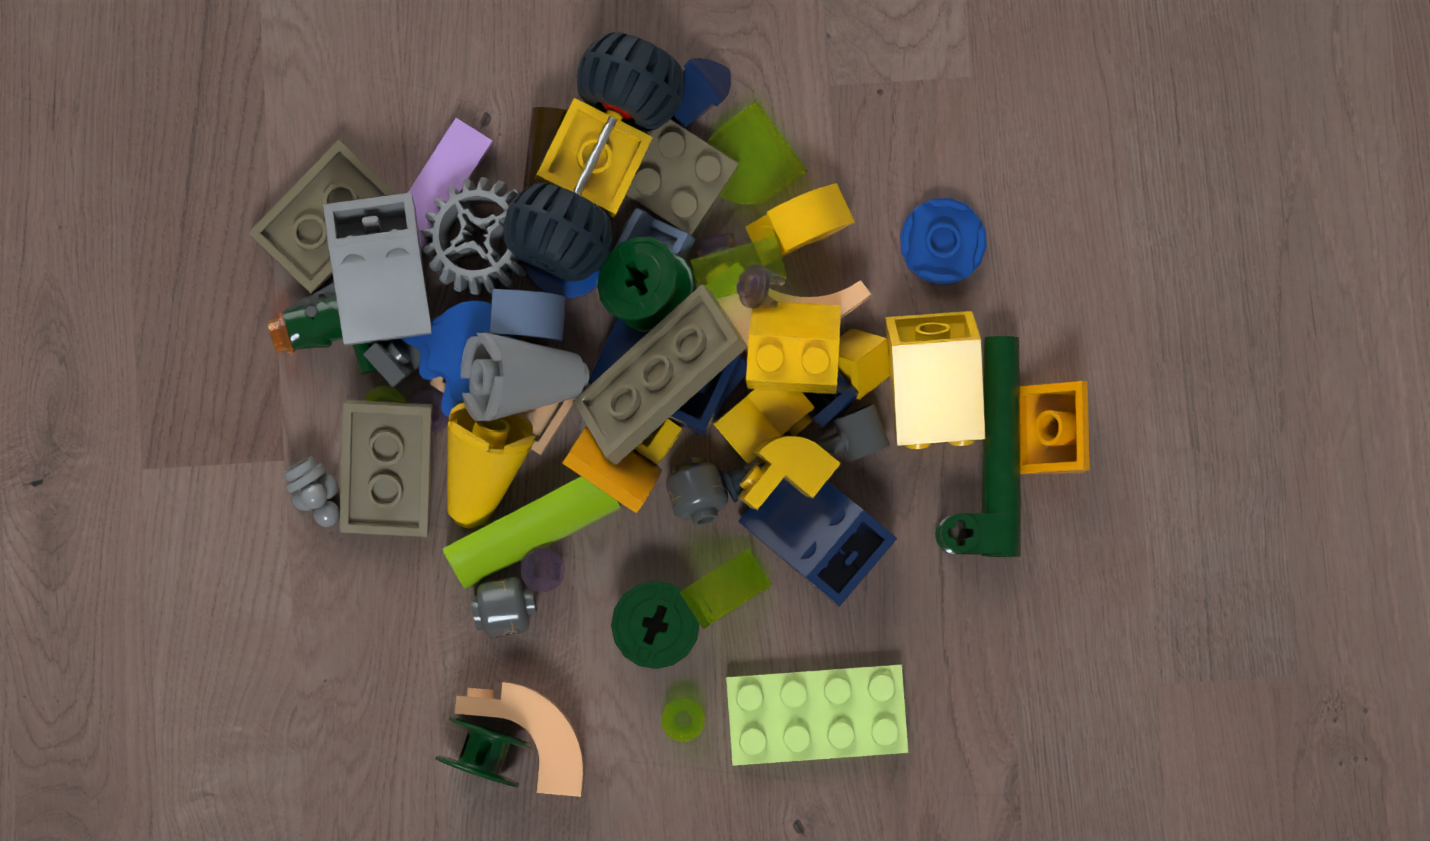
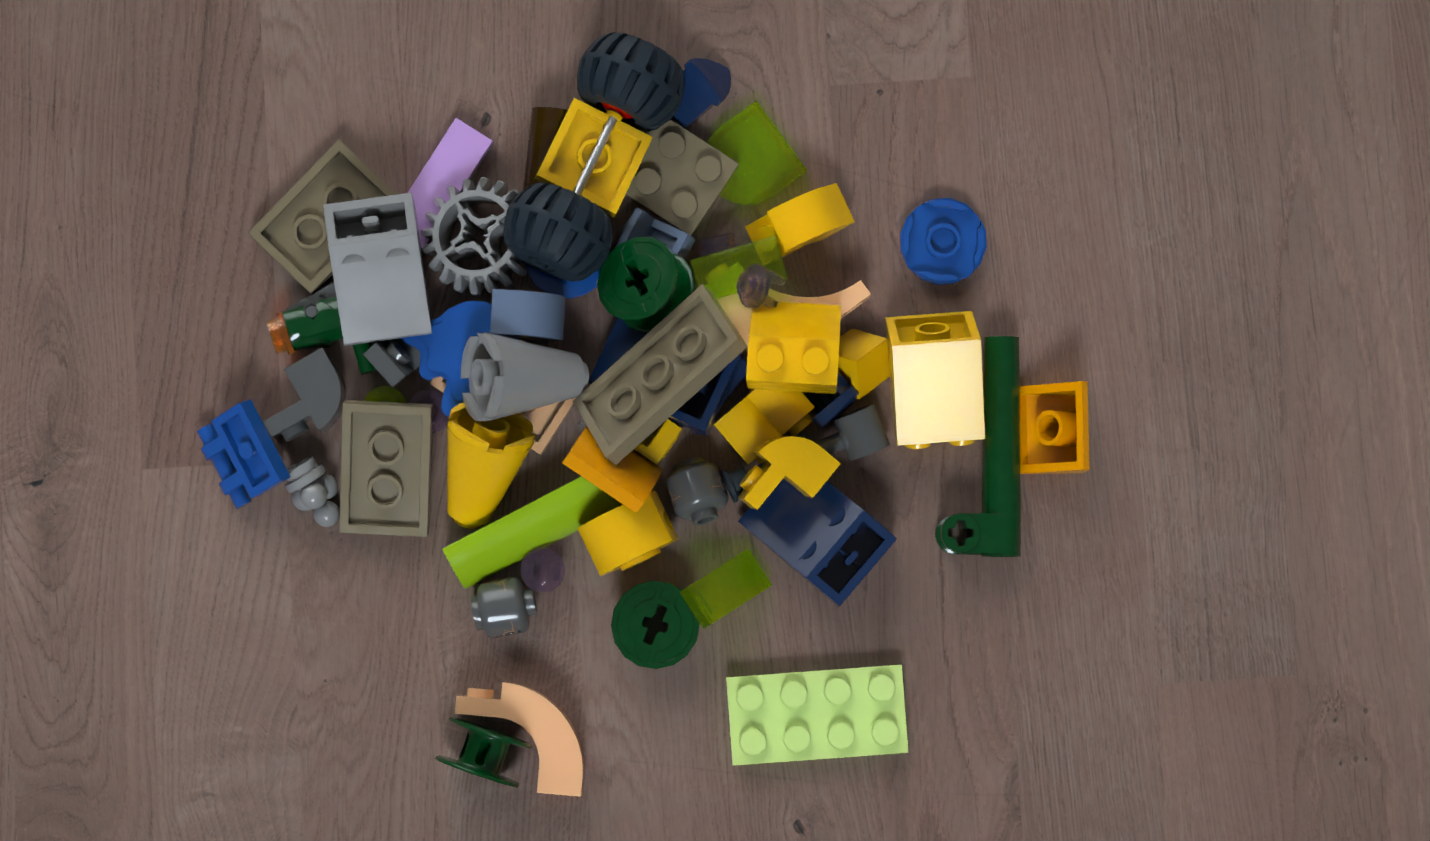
clear neon green plate [661,698,705,742] -> none
none -> blue plate [197,399,291,509]
none -> dark grey brick [263,348,346,442]
none -> yellow piece [577,491,679,576]

